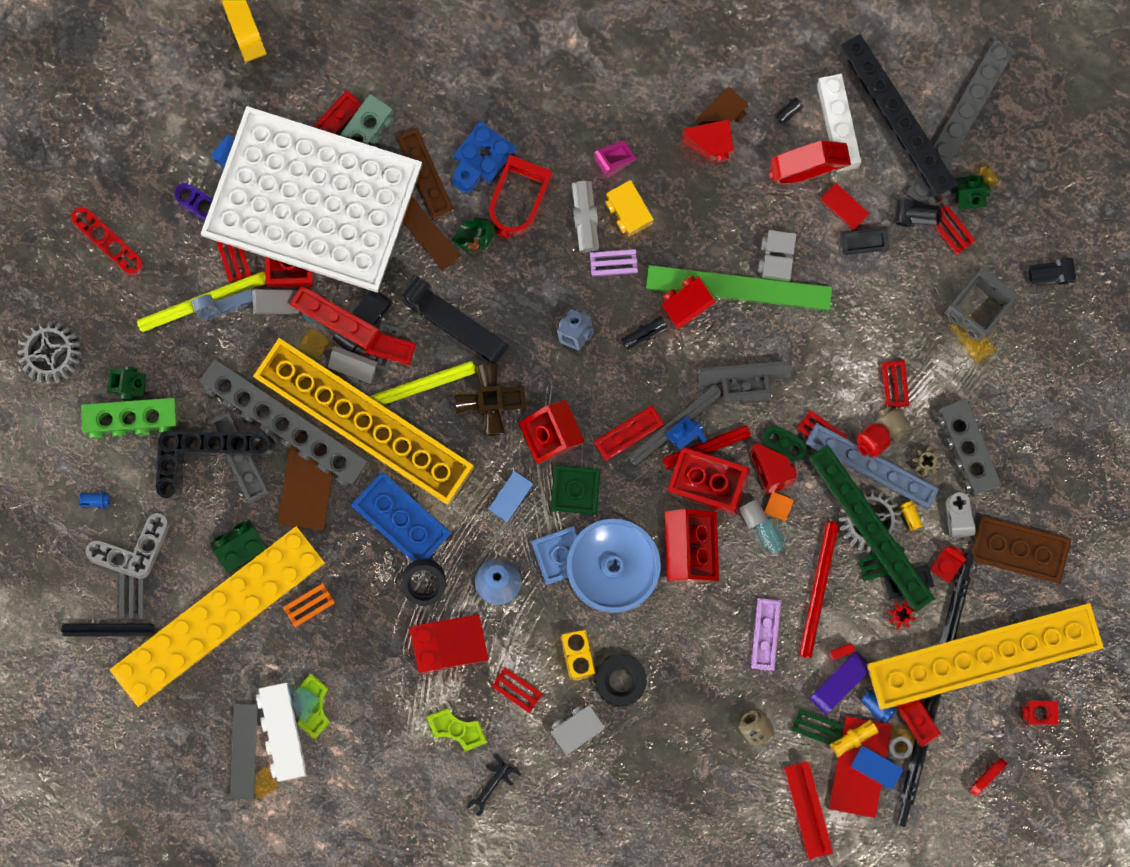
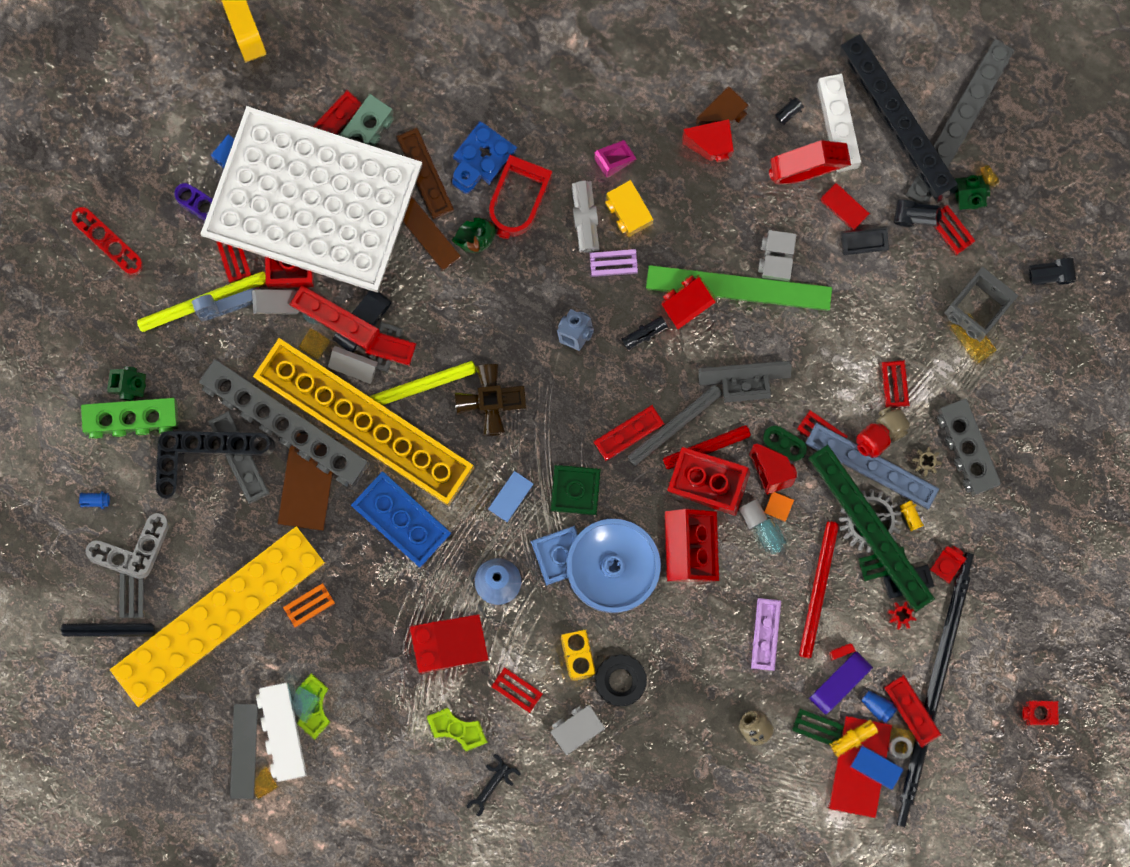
light grey gear [18,321,81,384] -> none
dark green bracket [210,520,267,573] -> none
black beam [401,275,510,364] -> none
black tyre [402,558,446,606] -> none
red slope [518,400,585,464] -> none
blue bracket [665,416,707,450] -> none
red fence [784,761,833,860] -> none
yellow plate [867,603,1104,710] -> none
light grey piece [946,493,975,539] -> none
red tile [969,758,1008,797] -> none
reddish brown tile [971,516,1071,584] -> none

